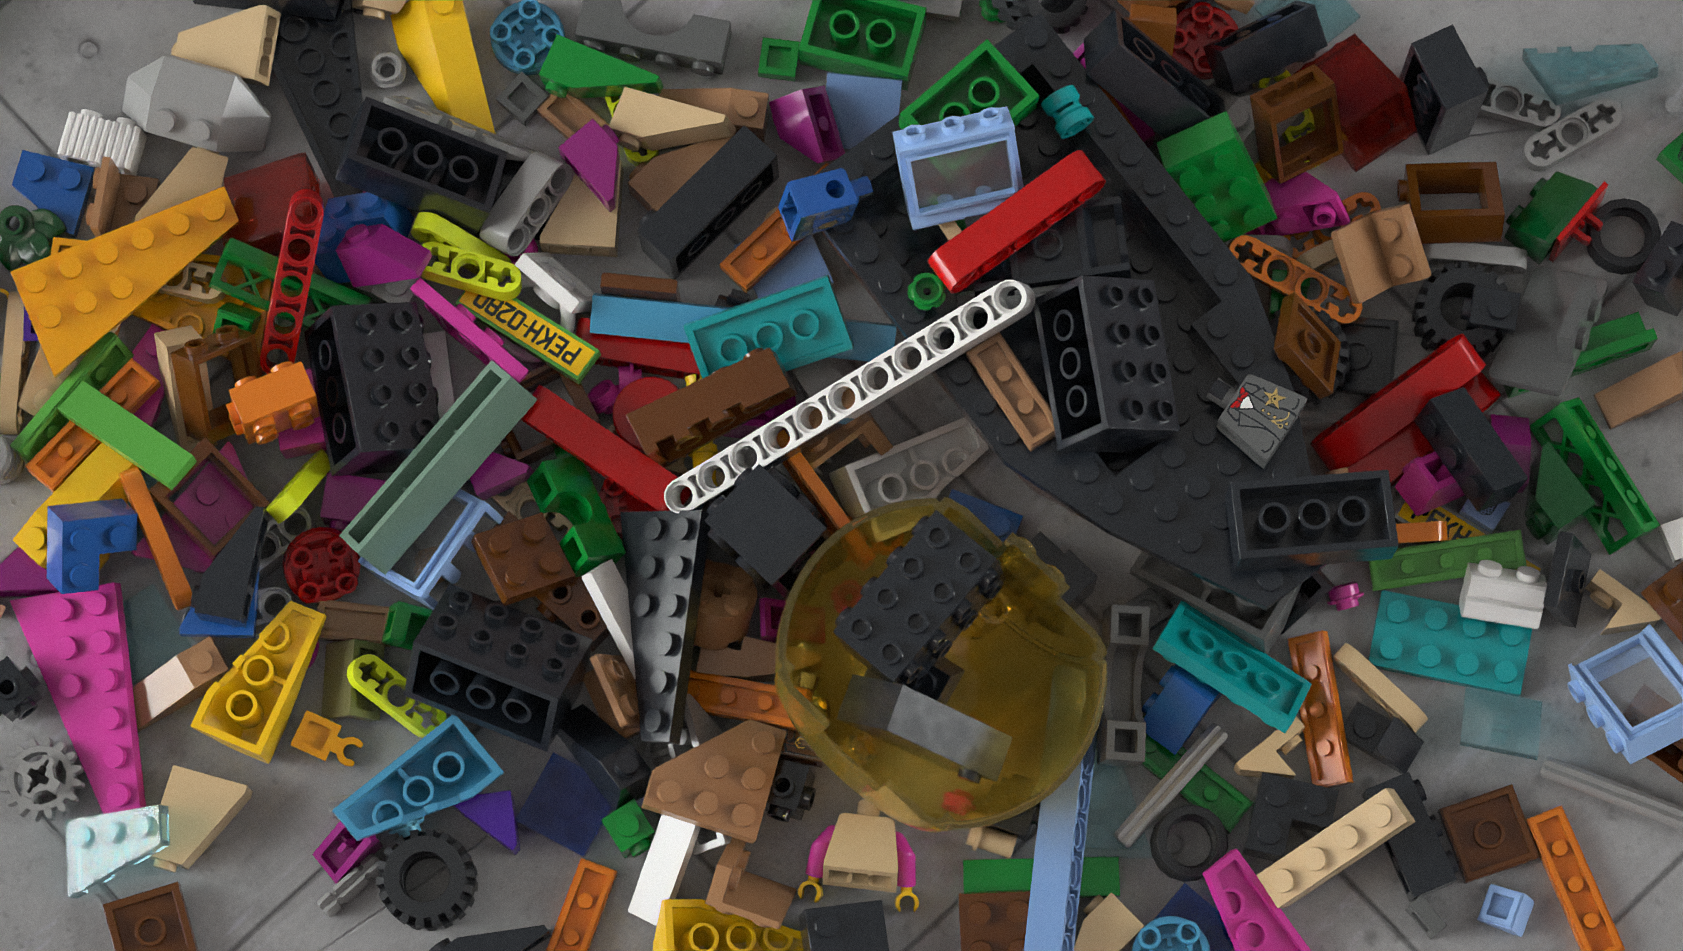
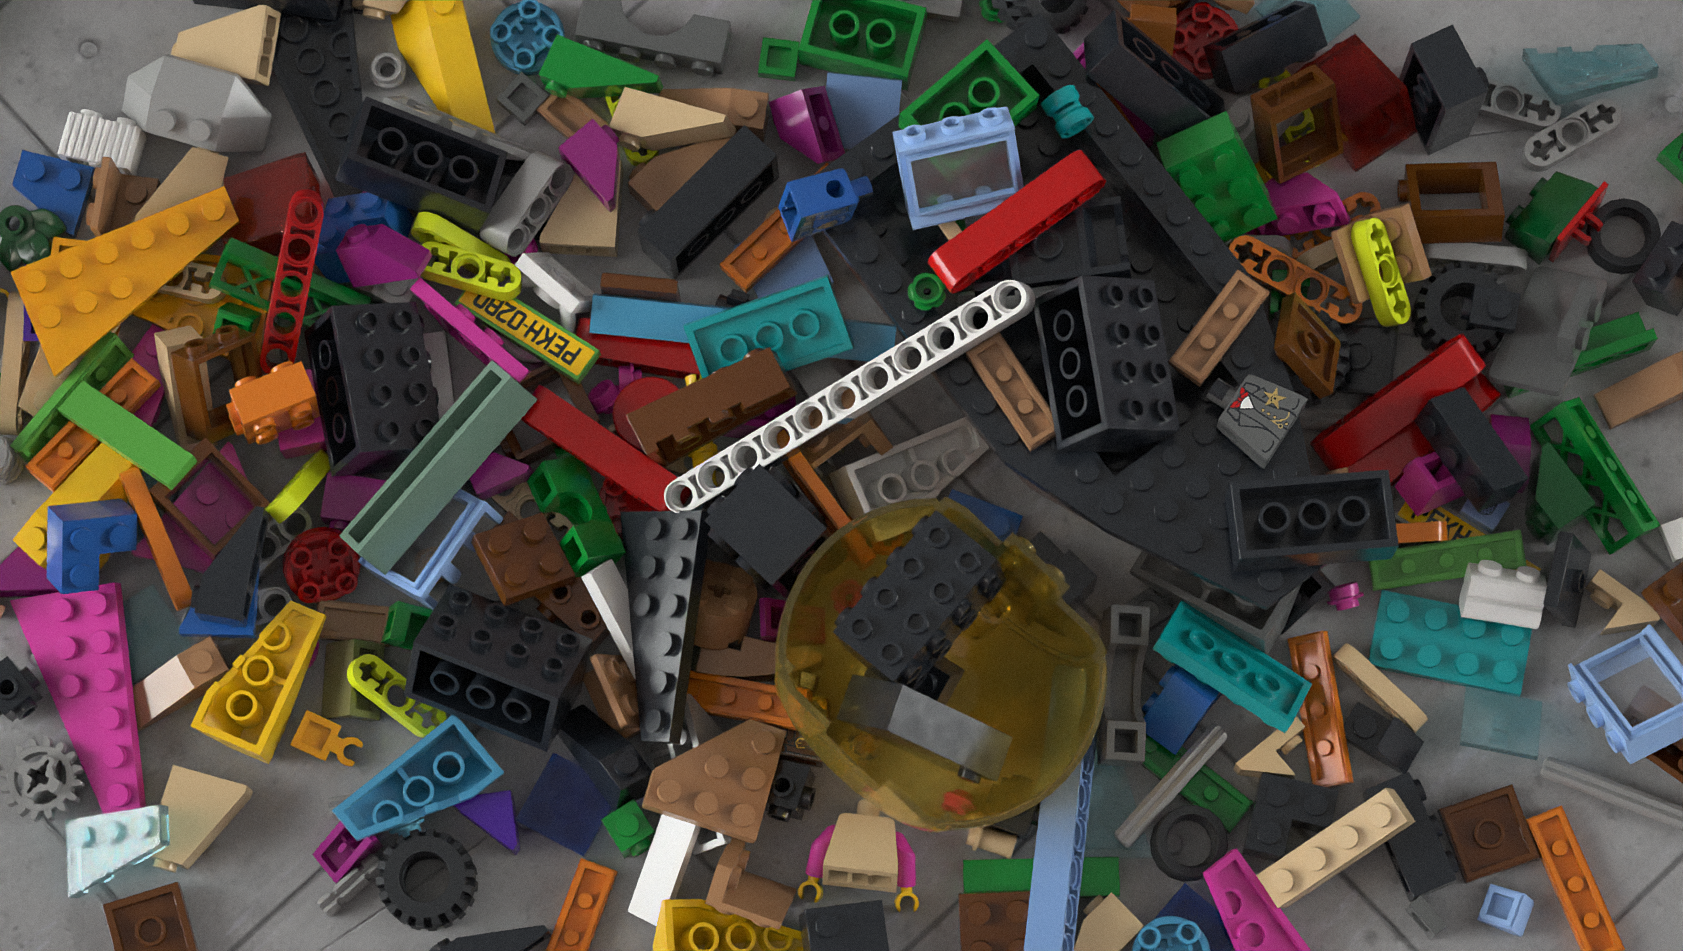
none -> medium nougat tile [1168,270,1269,387]
none -> neon yellow beam [1351,218,1411,327]

